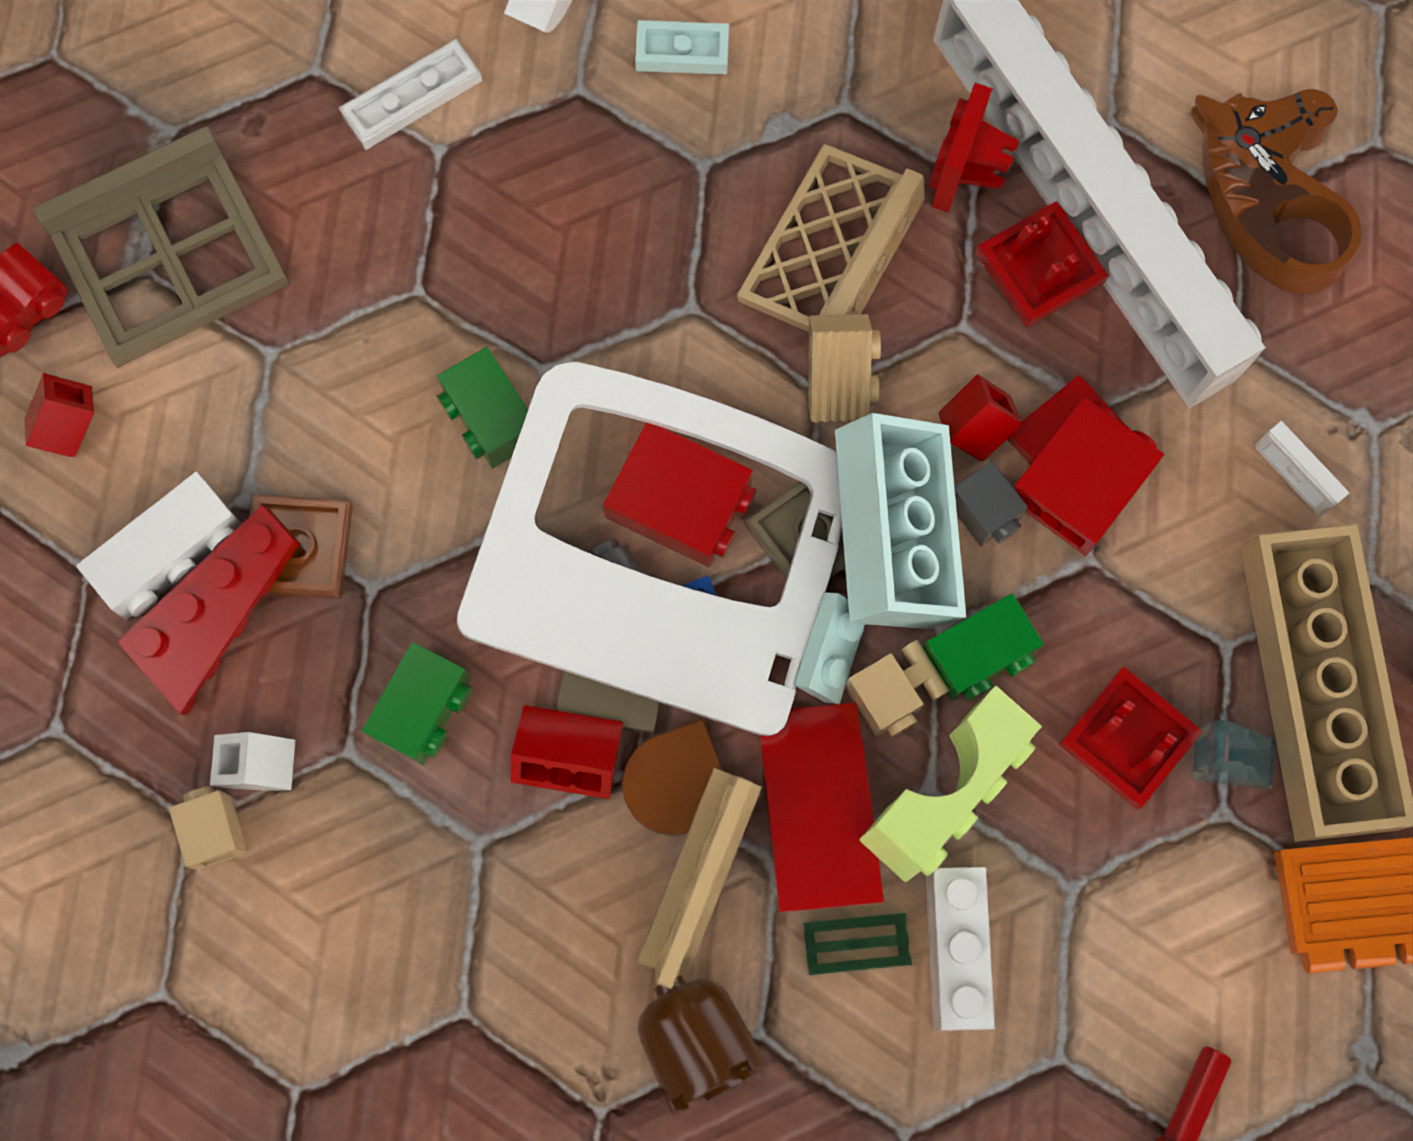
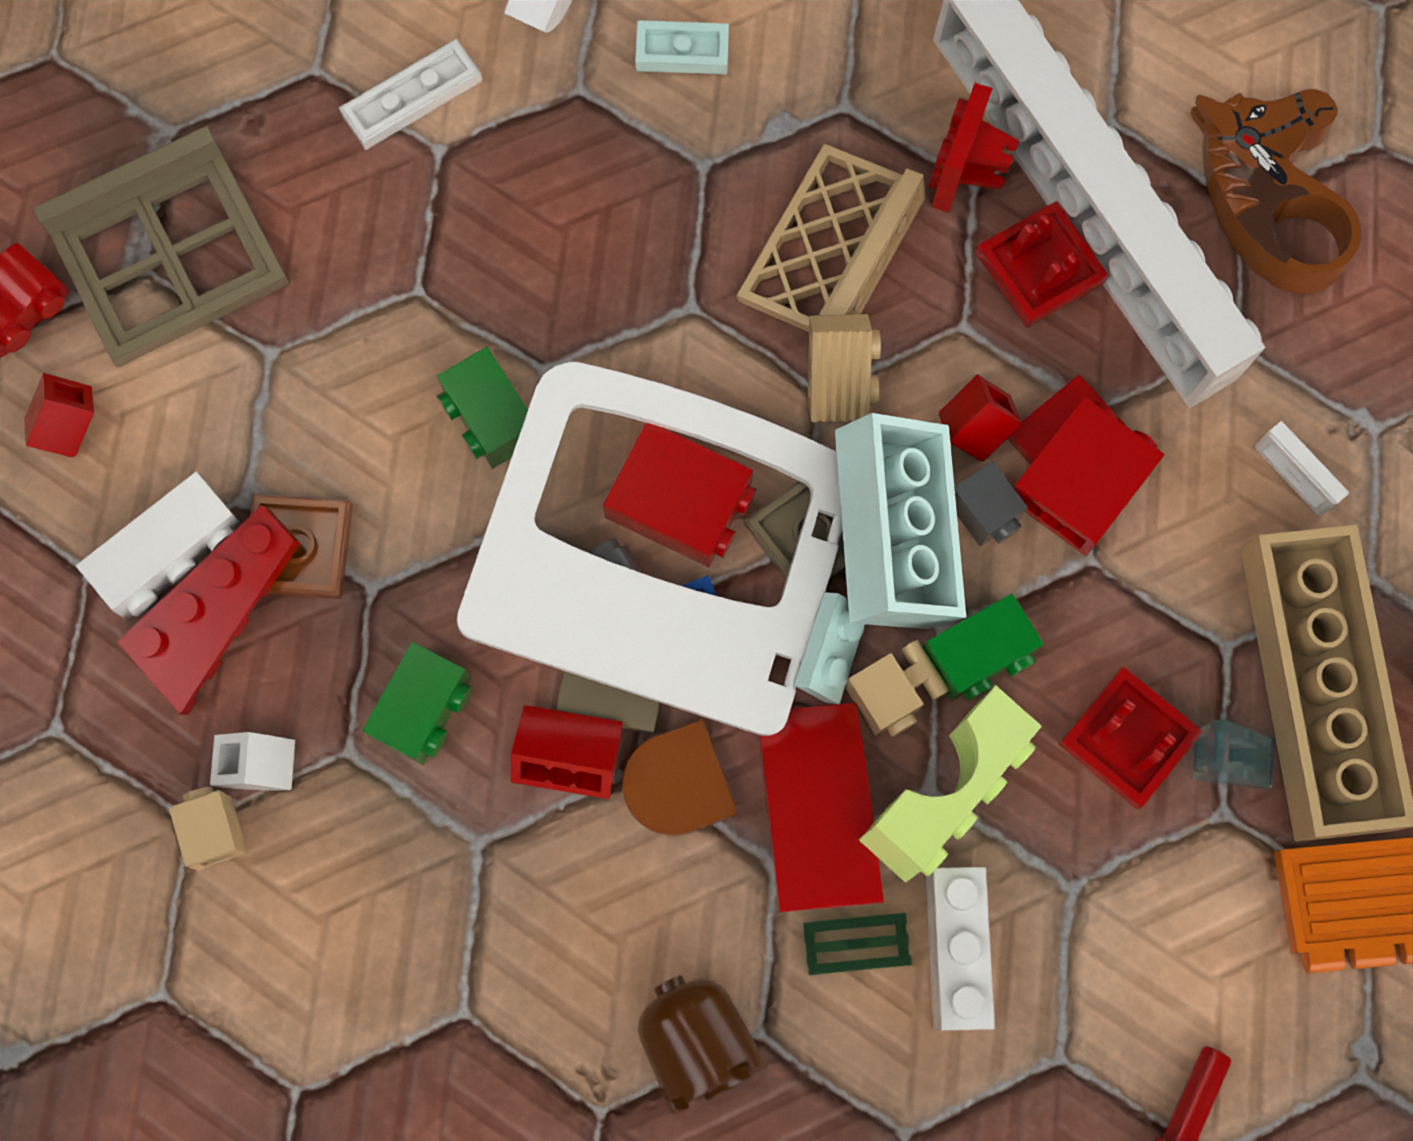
tan fence [637,767,762,989] -> none

